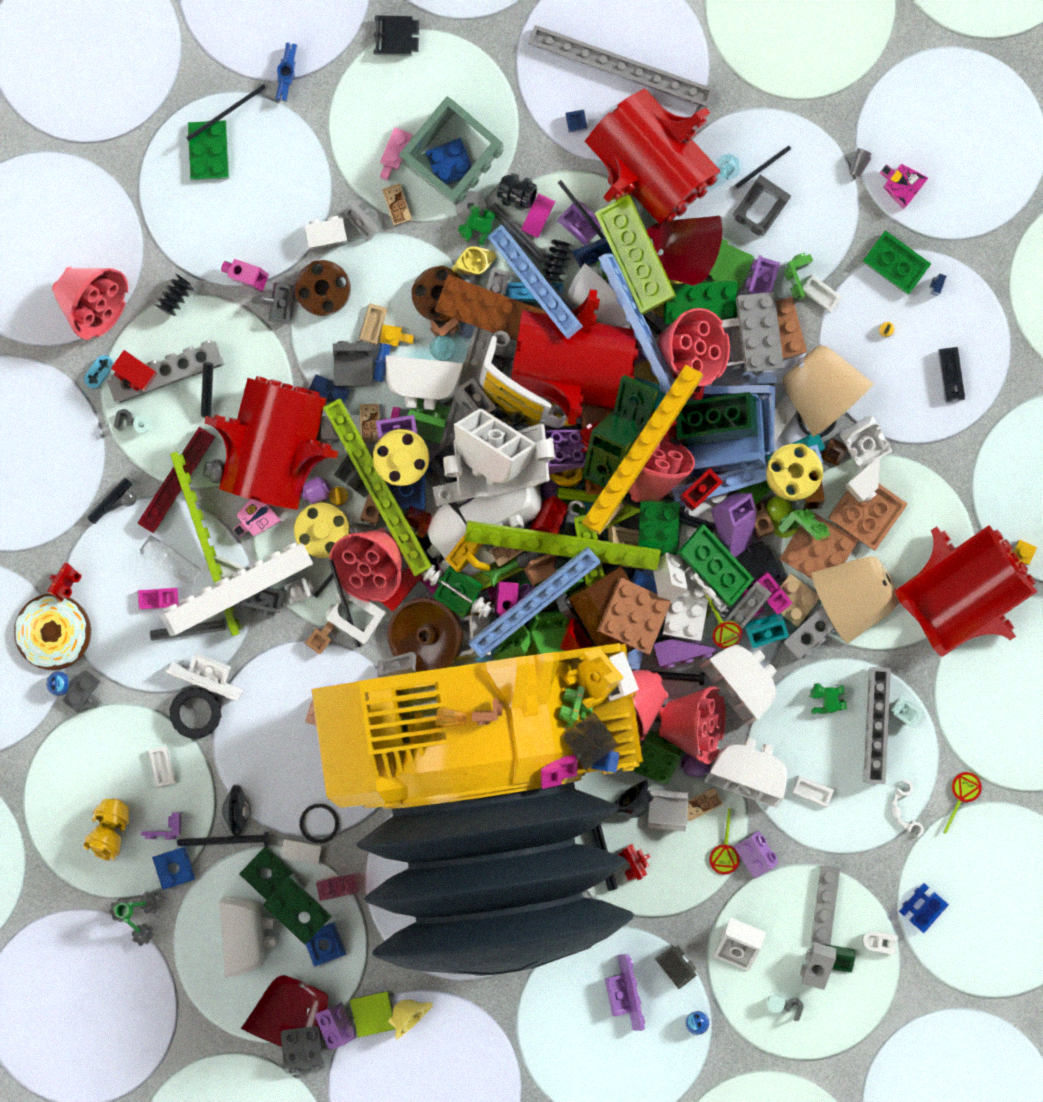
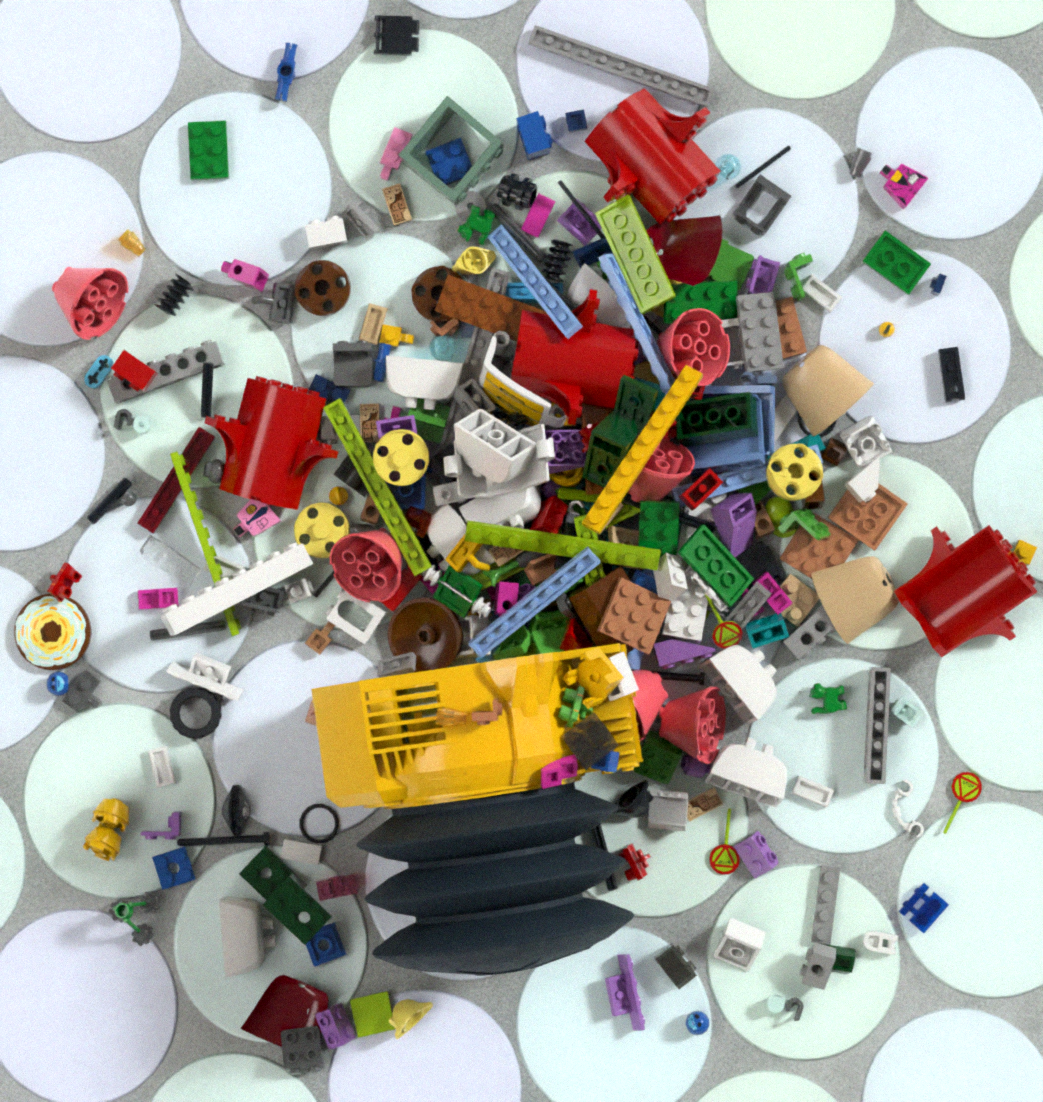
black axle [186,84,266,141] -> none
medium lavender head [302,477,331,504] -> none
black axle [329,559,361,647] -> none
none -> clear yellow cone [118,229,146,257]
none -> blue brick [516,111,553,161]

